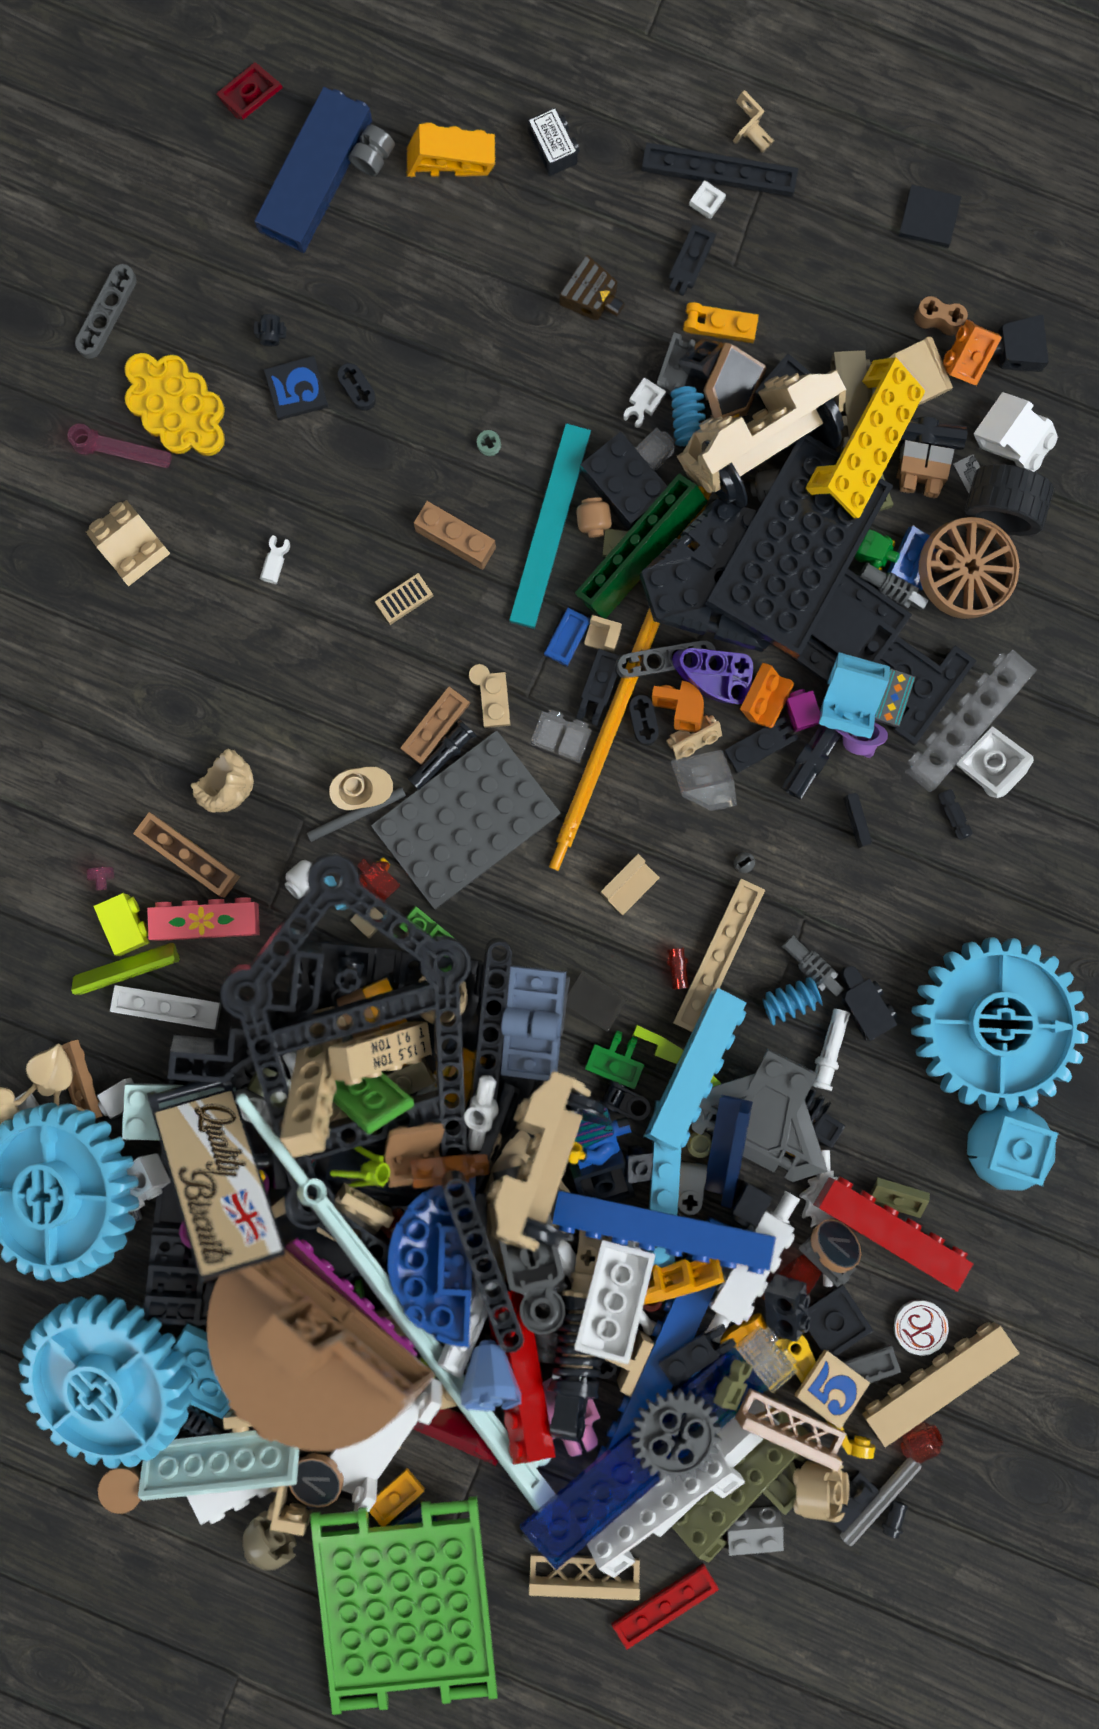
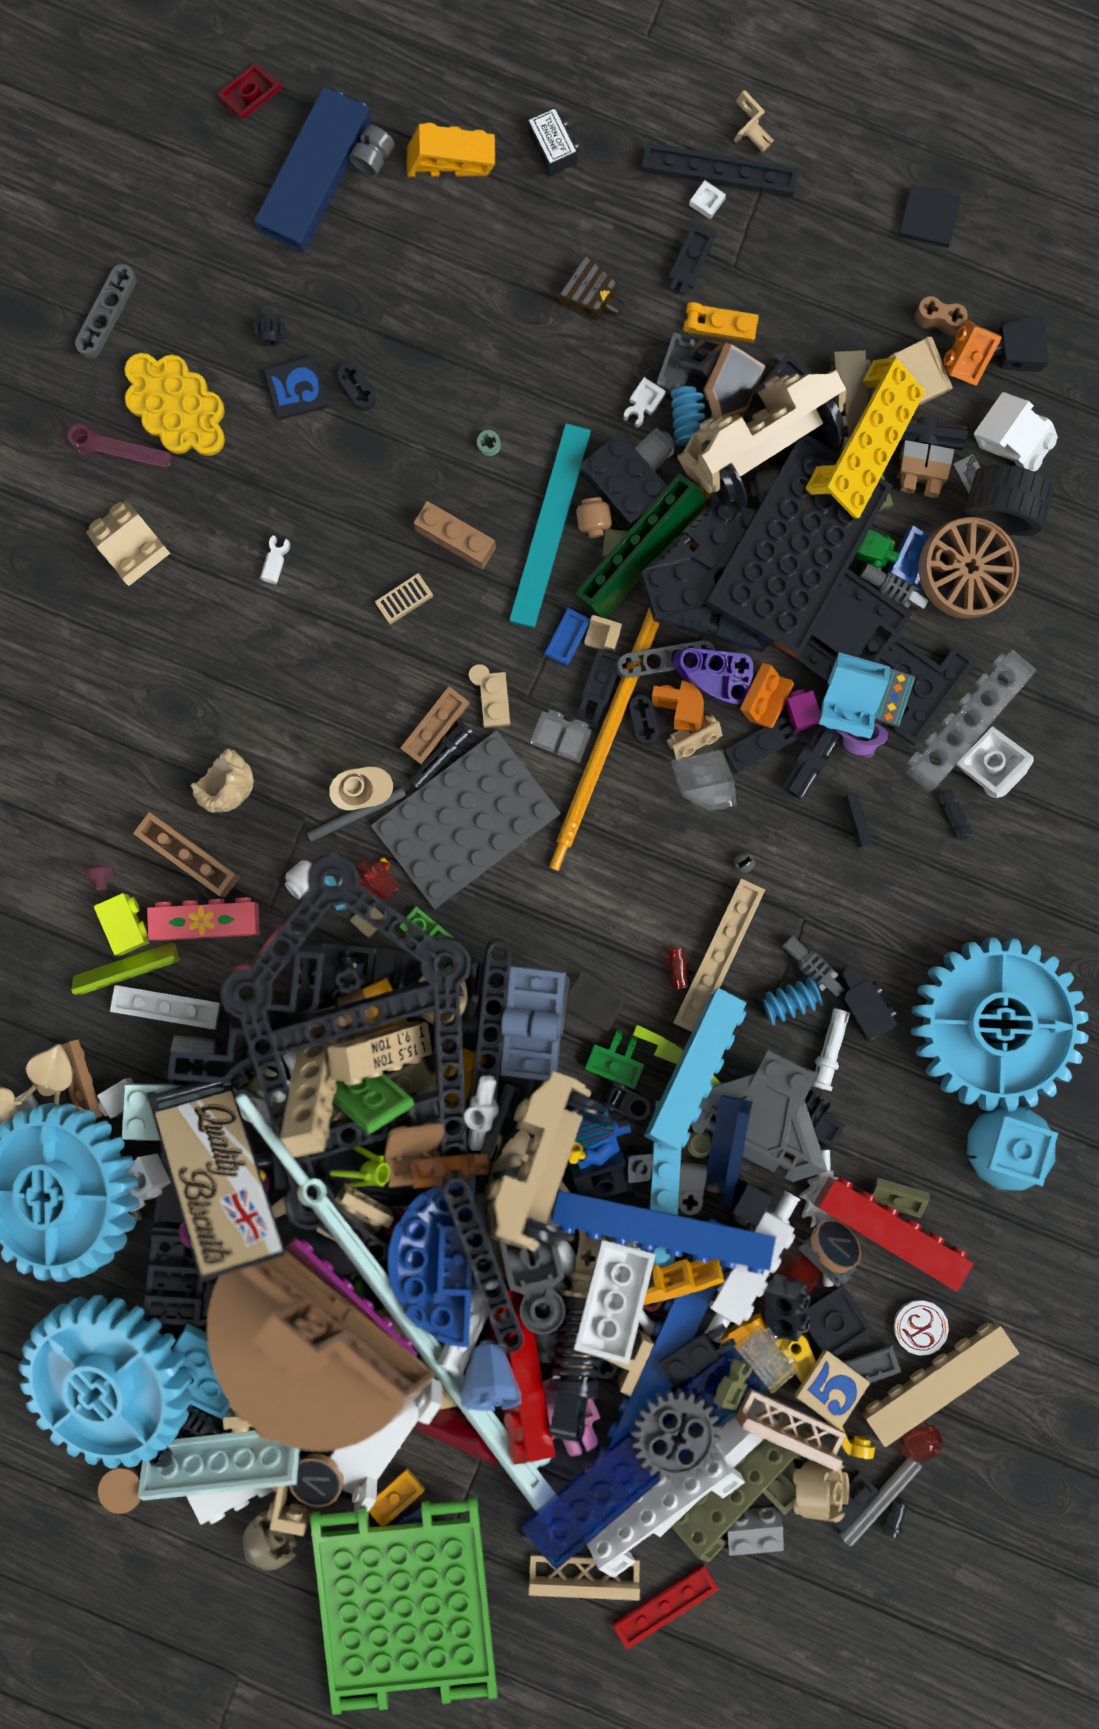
tan panel [600,854,660,916] -> none
none -> black hinge [149,1447,173,1468]

